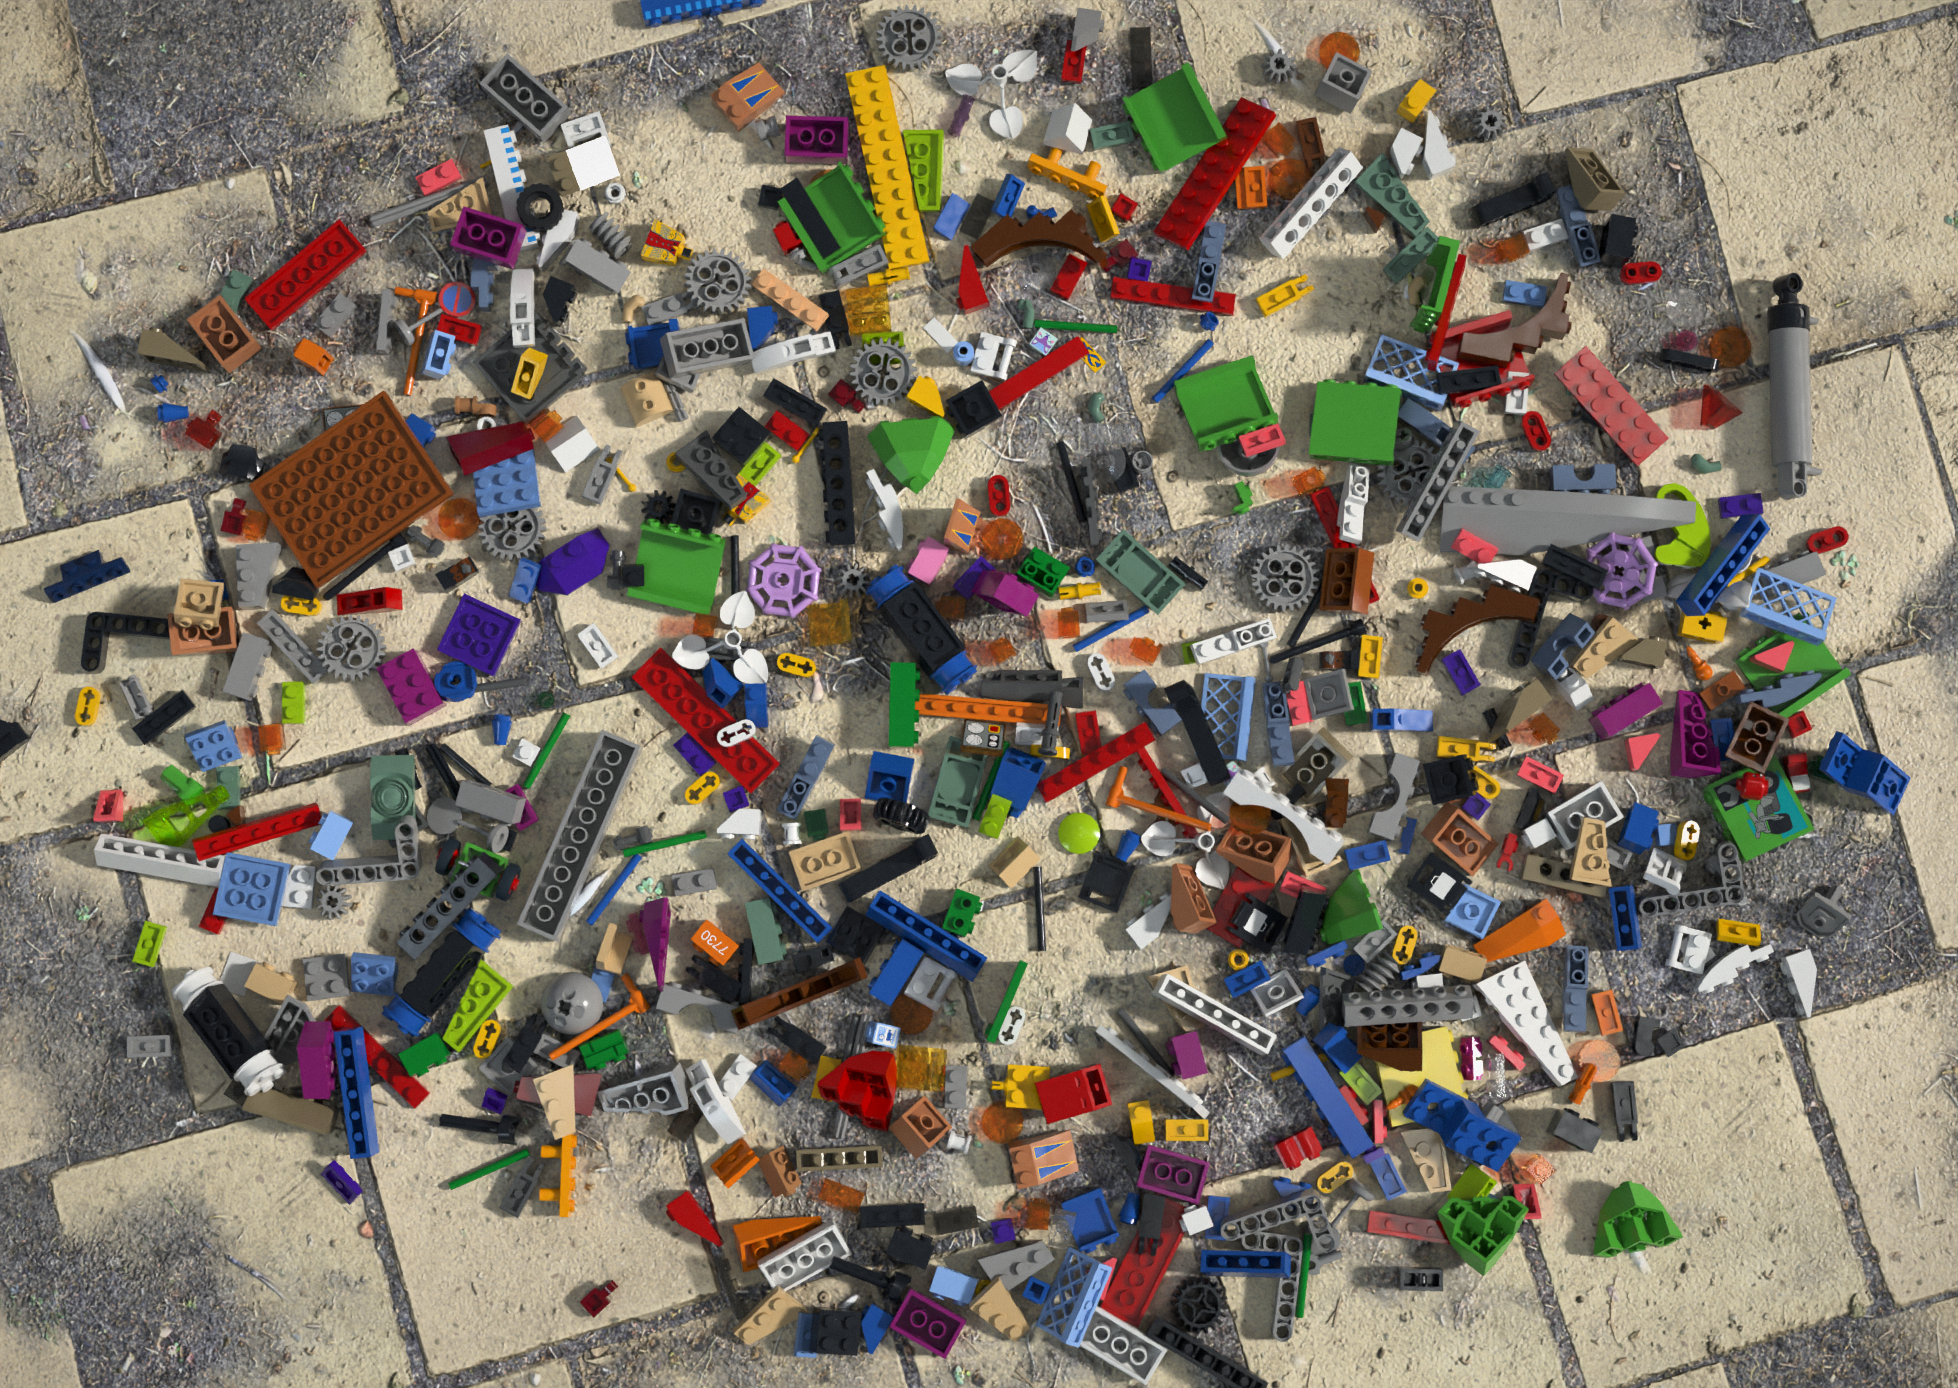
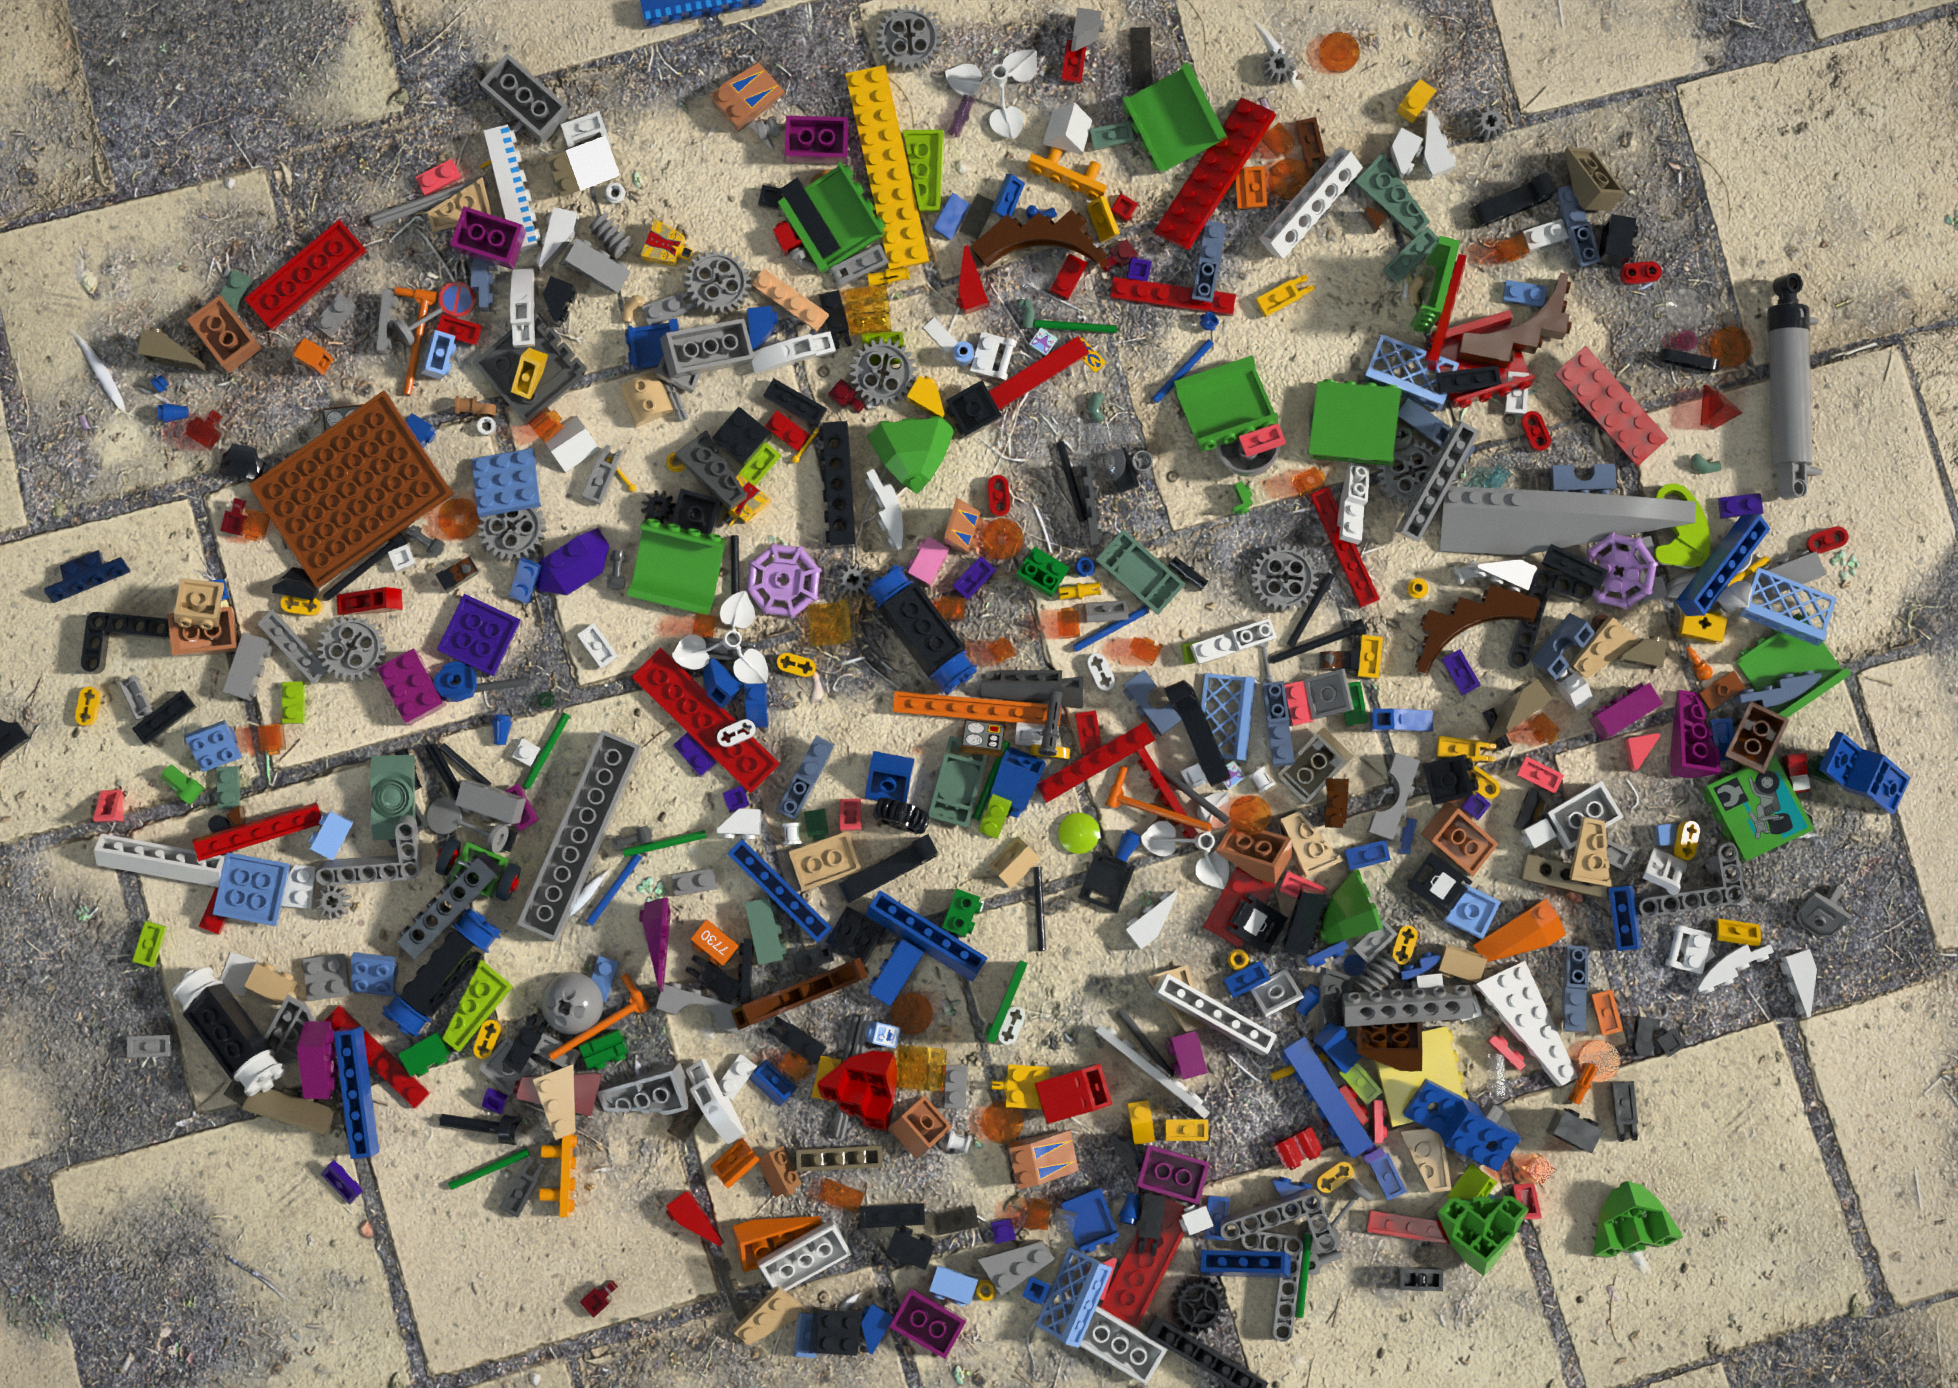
clear neon green plate [142,784,230,847] -> none
light grey wedge [236,542,283,610] -> none
dark red slope [446,422,535,476] -> none
black tyre [516,183,564,232] -> none
tan panel [596,923,633,975] -> none
black plate [622,564,644,587] -> none
clear pink plate [625,912,650,956] -> none
yellow beam [685,772,720,805] -> none
black piece [829,1256,912,1304] -> none
green brick [889,662,920,749] -> none
white plate [904,956,958,1011] -> none
tan wing [969,1276,1030,1343] -> none
magenta brick [971,569,1039,617] -> none
nougat slope [1171,863,1217,934] -> none
white arch [1223,769,1345,865] -> none
black axle [1269,783,1307,820] -> none
dark grey bar [1280,656,1304,694] -> none
light grey slope [1314,52,1372,114] -> none
dark orange slope [1319,548,1375,614] -> none
orange bar [1386,1084,1419,1110] -> none
coral plate [1451,529,1498,563] -> none
dark pink hinge [1460,1037,1483,1080] -> none
red plate [1496,833,1519,872] -> none
blue brick [1617,802,1659,855] -> none
red head [1736,772,1769,801] -> none
coral slope [1749,640,1794,673] -> none
red tile [1786,711,1812,739] -> none

